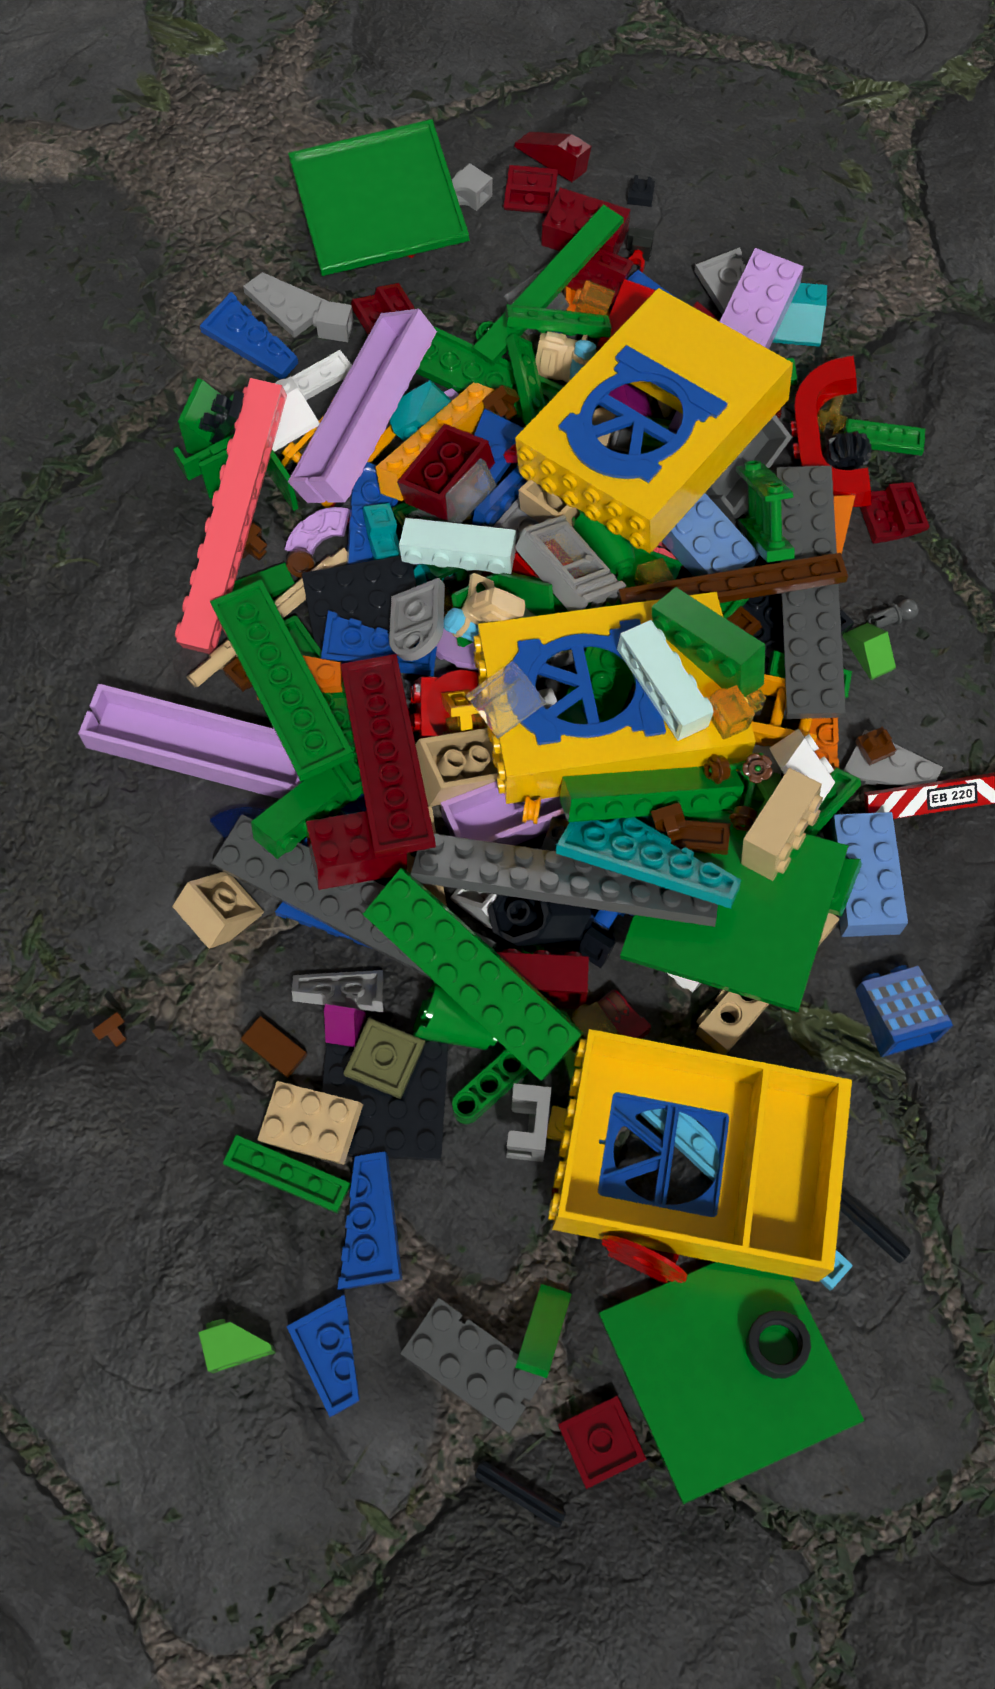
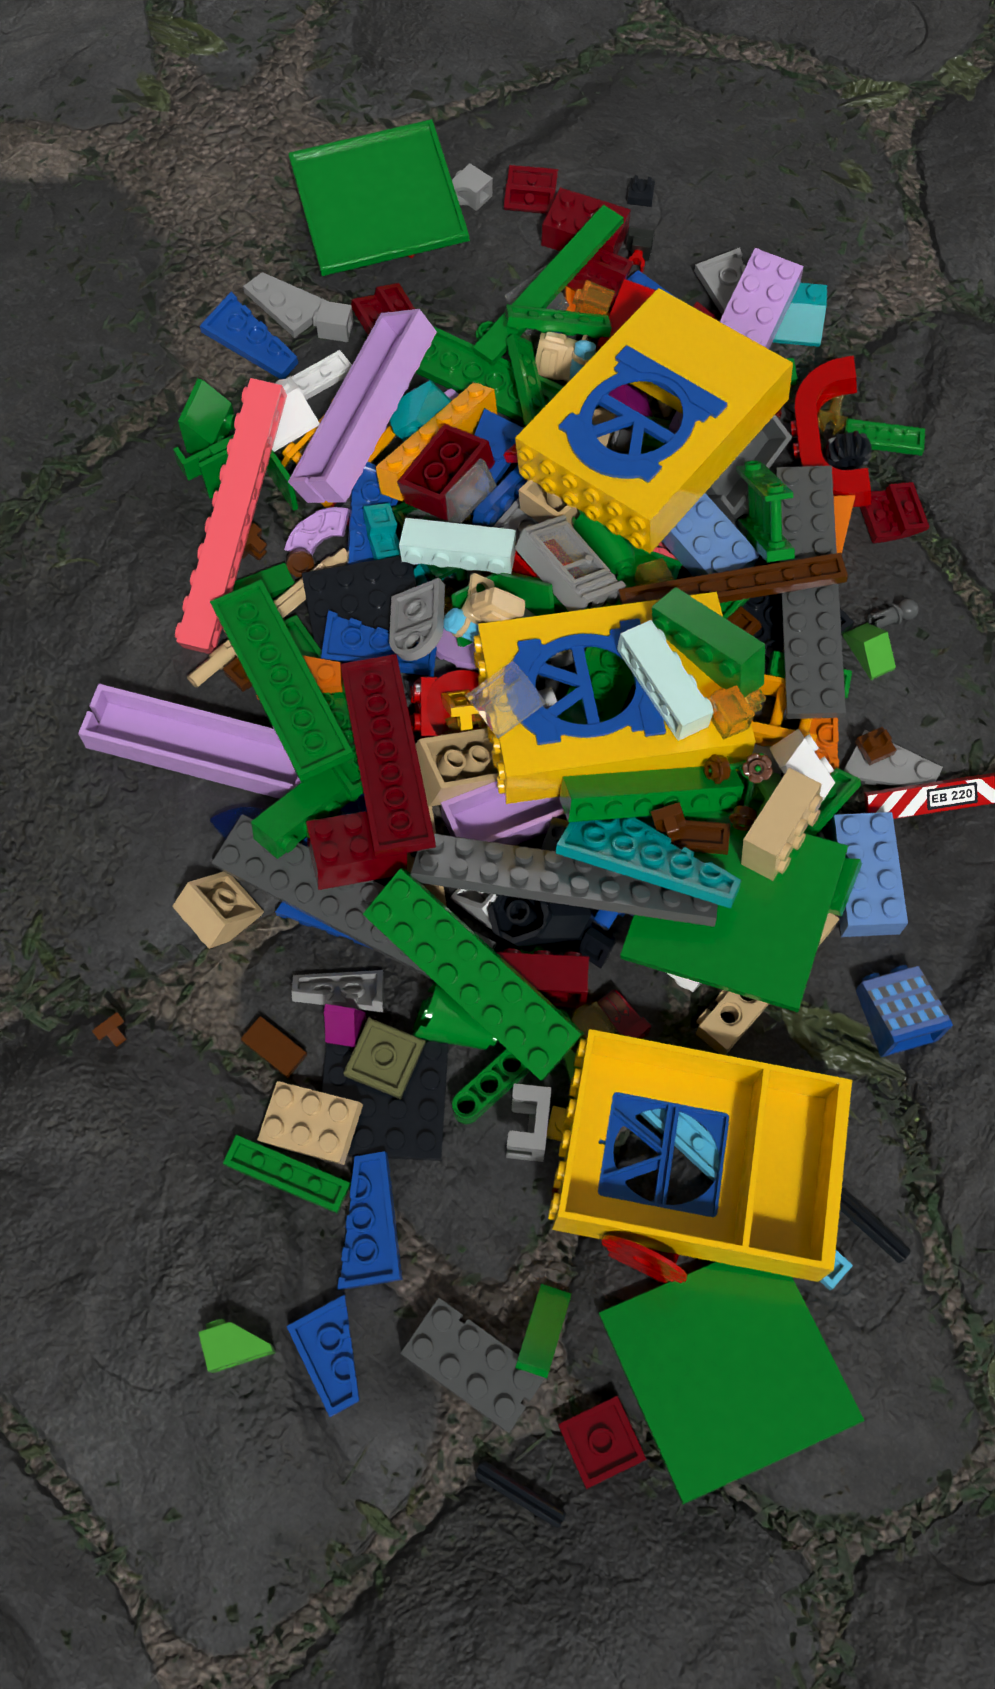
black plate [198,390,245,444] -> none
reddish brown tile [482,385,520,420] -> none
dark red slope [514,132,591,182] -> none
light orange bush [522,796,541,824] -> none
black tyre [746,1311,811,1379] -> none

